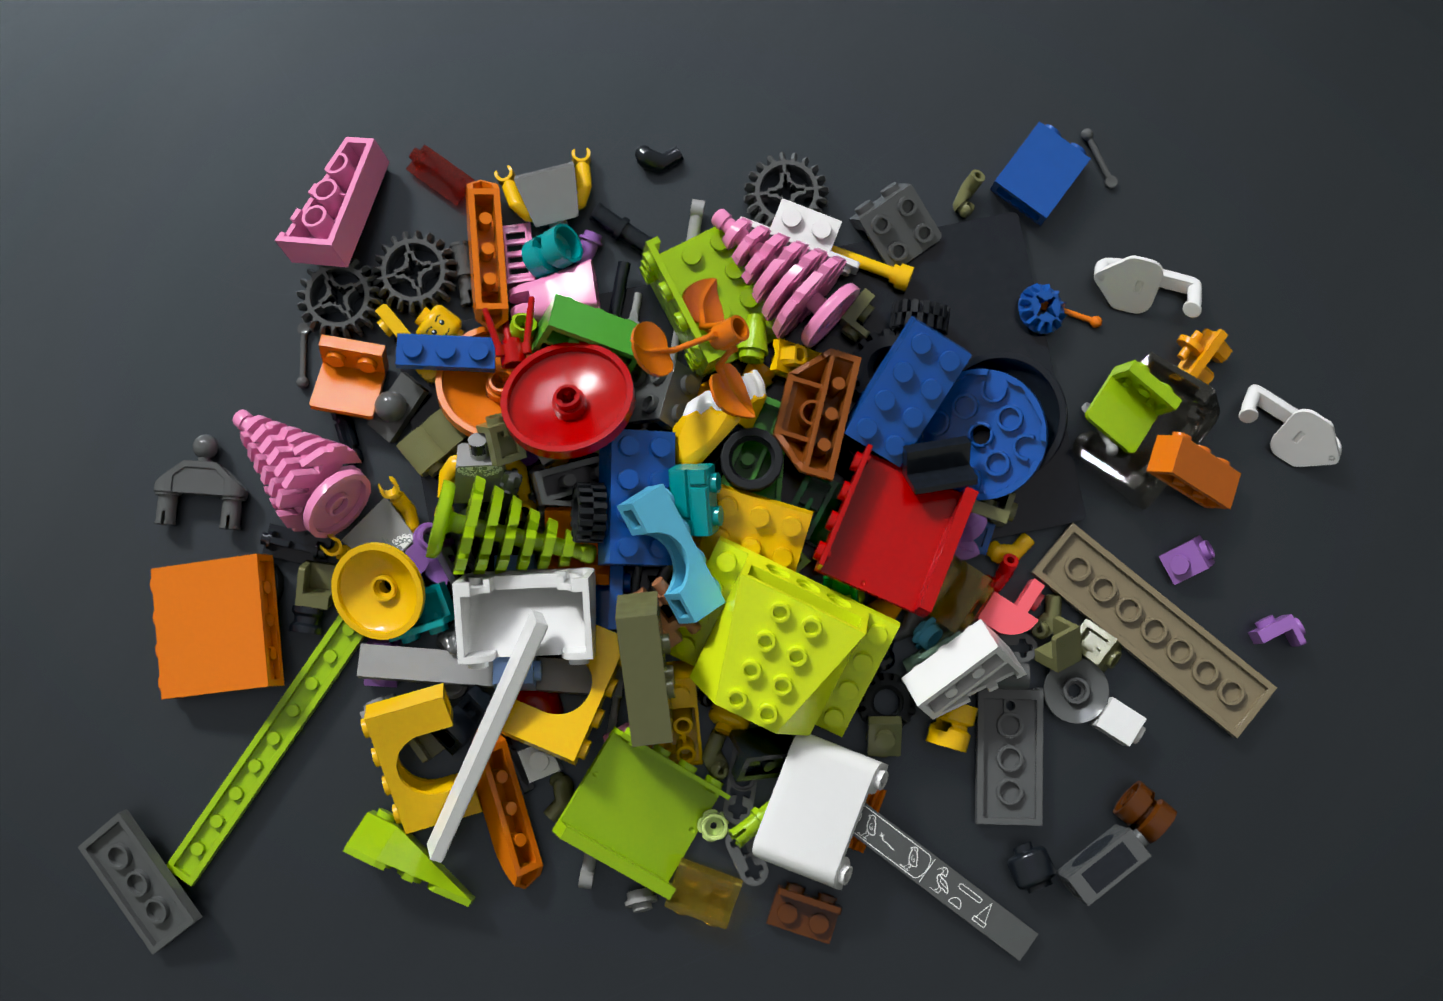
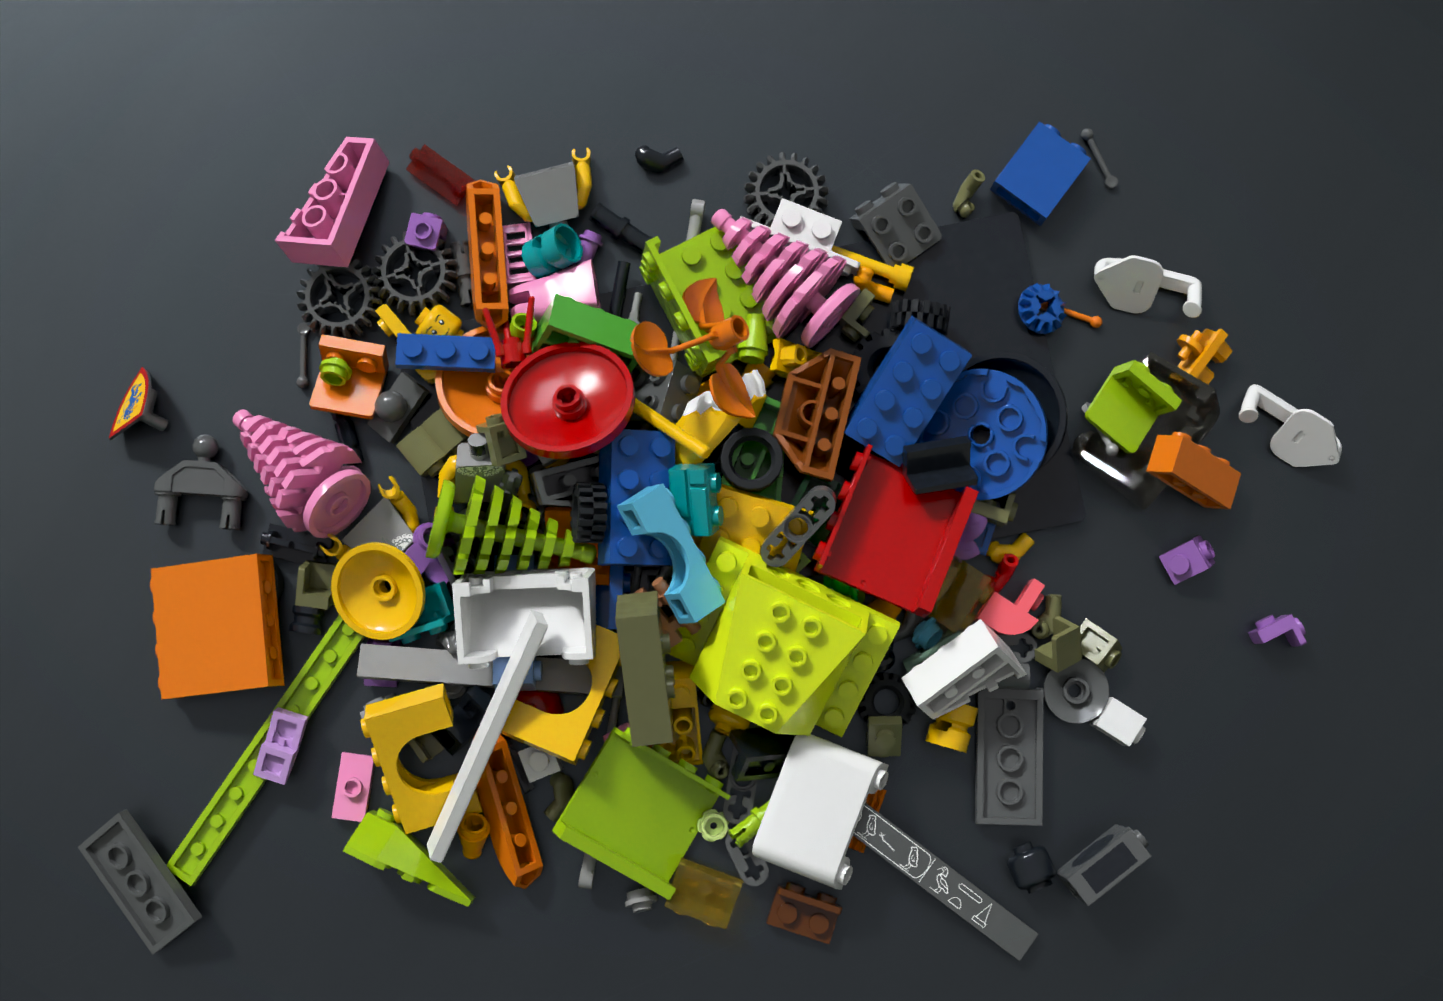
dark tan plate [1031,523,1277,739] -> none
reddish brown wheel [1113,781,1177,844] -> none
none -> shield [109,367,168,440]
none -> lavender slope [253,707,309,785]
none -> lime plate [319,357,352,386]
none -> bright pink plate [331,752,375,822]
none -> medium lavender bracket [404,212,448,251]
none -> light orange cone [457,813,490,859]
none -> yellow piece [633,398,711,459]
none -> dark grey beam [761,486,837,567]
none -> light orange arm [853,266,895,304]

